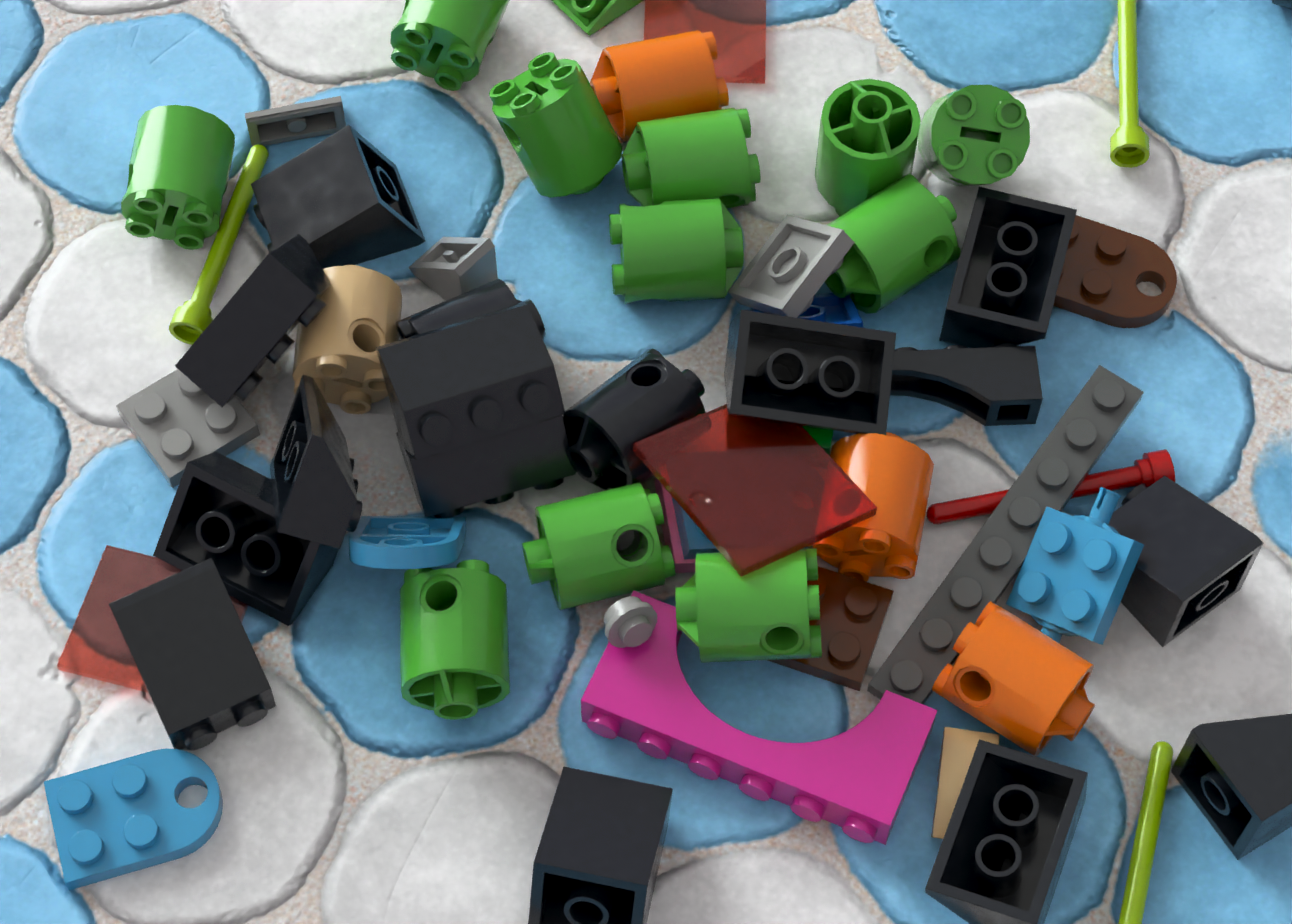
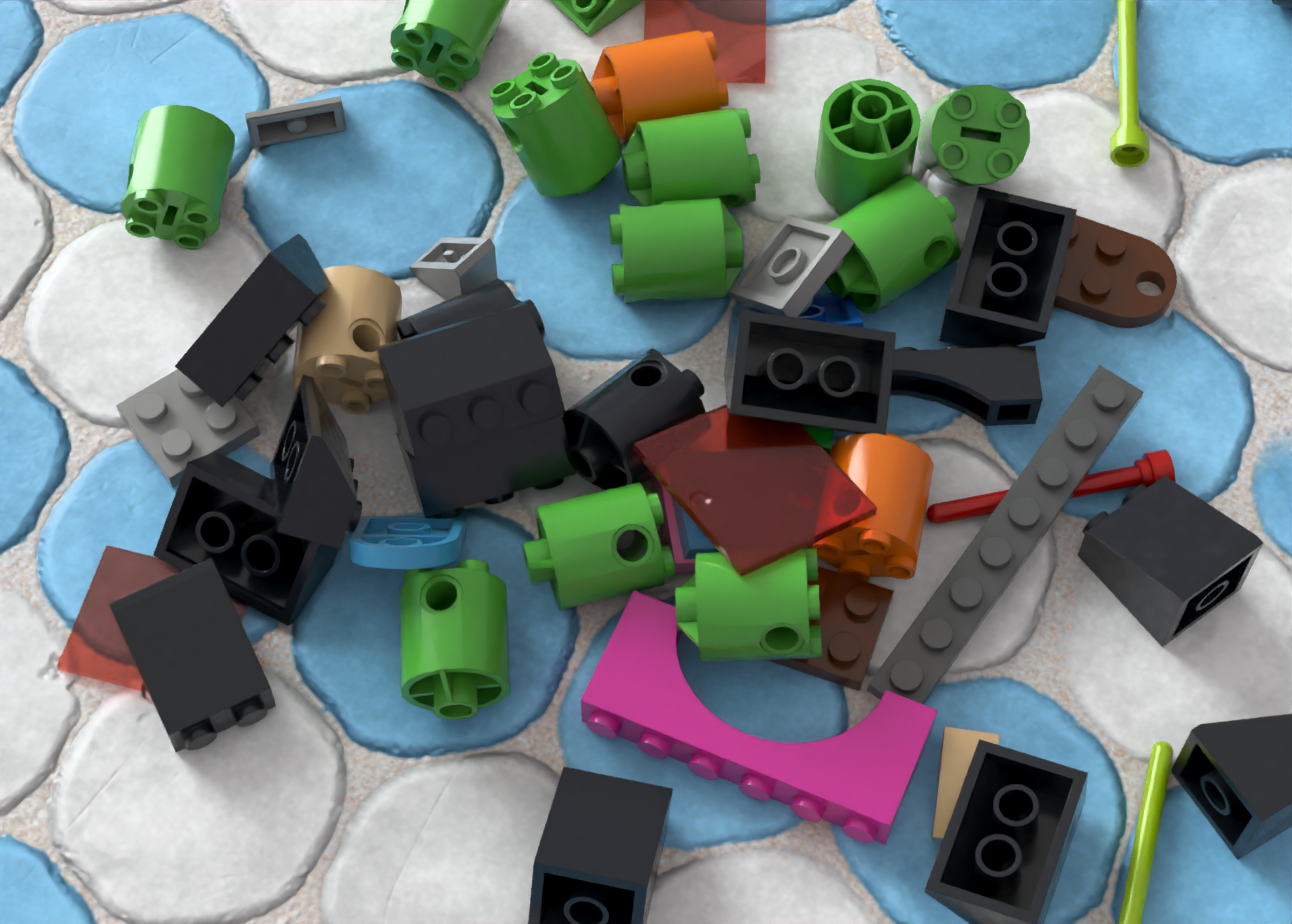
dark azure plate [44,748,223,890] -> none
lime piece [169,144,269,345] -> none
black slope [251,125,425,269] -> none
light grey plate [604,596,657,648] -> none
orange cylinder [932,601,1095,757] -> none
dark azure plate [1006,487,1144,645] -> none

